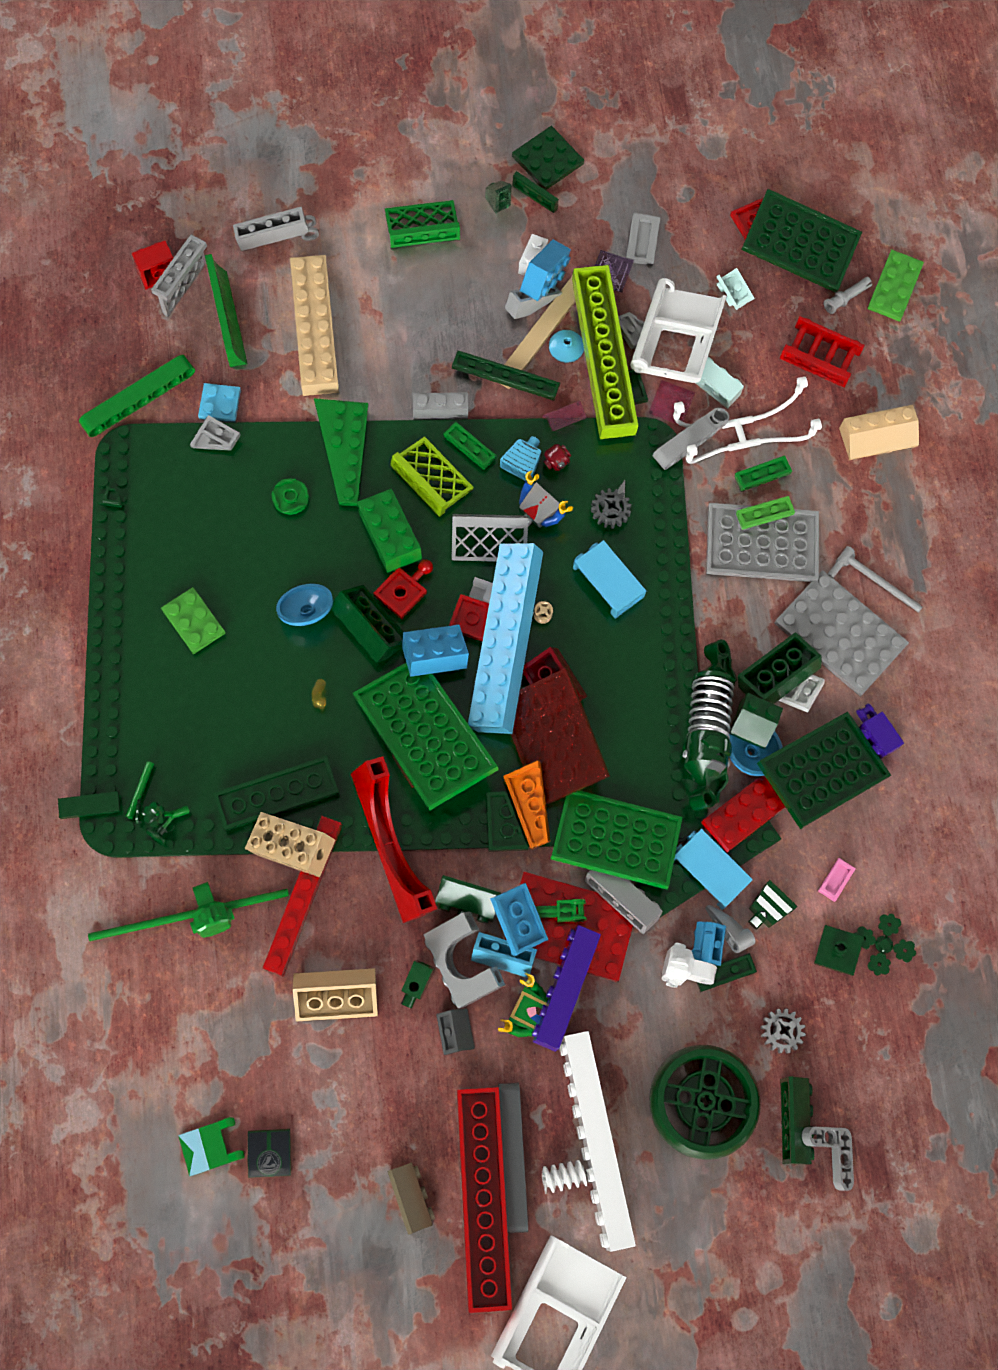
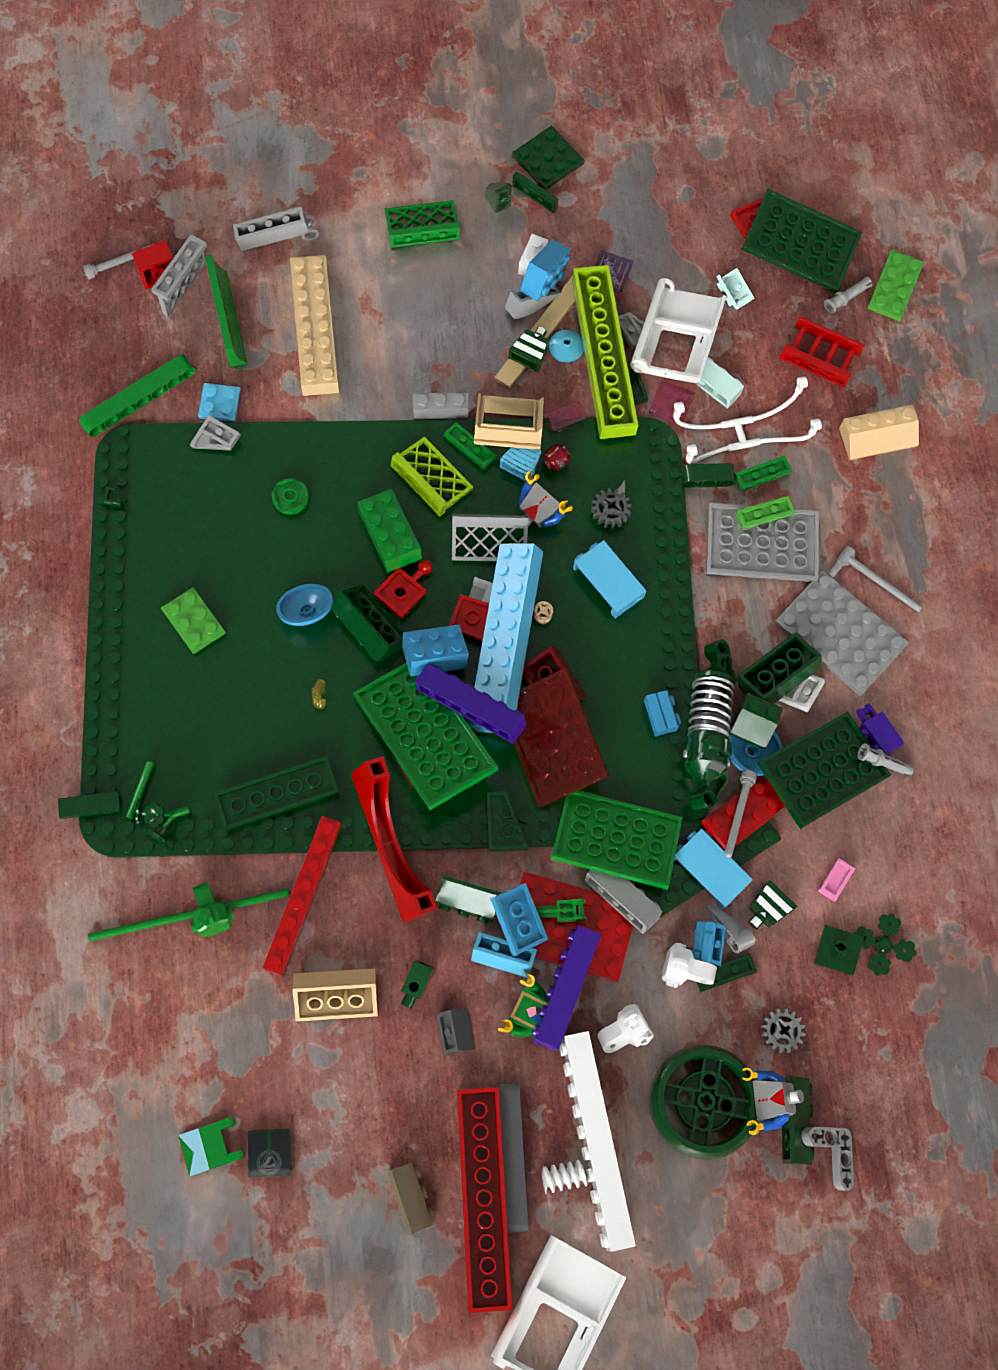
tan brick [245,812,335,877] -> none
green wing [314,398,369,507] -> none
light grey arch [423,912,506,1008] -> none
dark green tile [452,350,560,401] -> none
orange wing [503,761,550,849] -> none
light grey piece [626,213,661,264] -> none
light grey piece [652,407,729,470] -> none
none -> light grey piece [83,241,162,280]
none -> dark purple brick [415,664,527,744]
none -> tan piece [474,393,544,450]
none -> dark green torso [508,327,549,373]
none -> white piece [597,1004,654,1053]
none -> dark azure brick [644,690,681,736]
none -> dark green beam [681,463,735,488]
none -> light grey piece [725,770,757,858]
none -> torso [742,1068,804,1135]
none -> light grey pin [857,743,914,777]

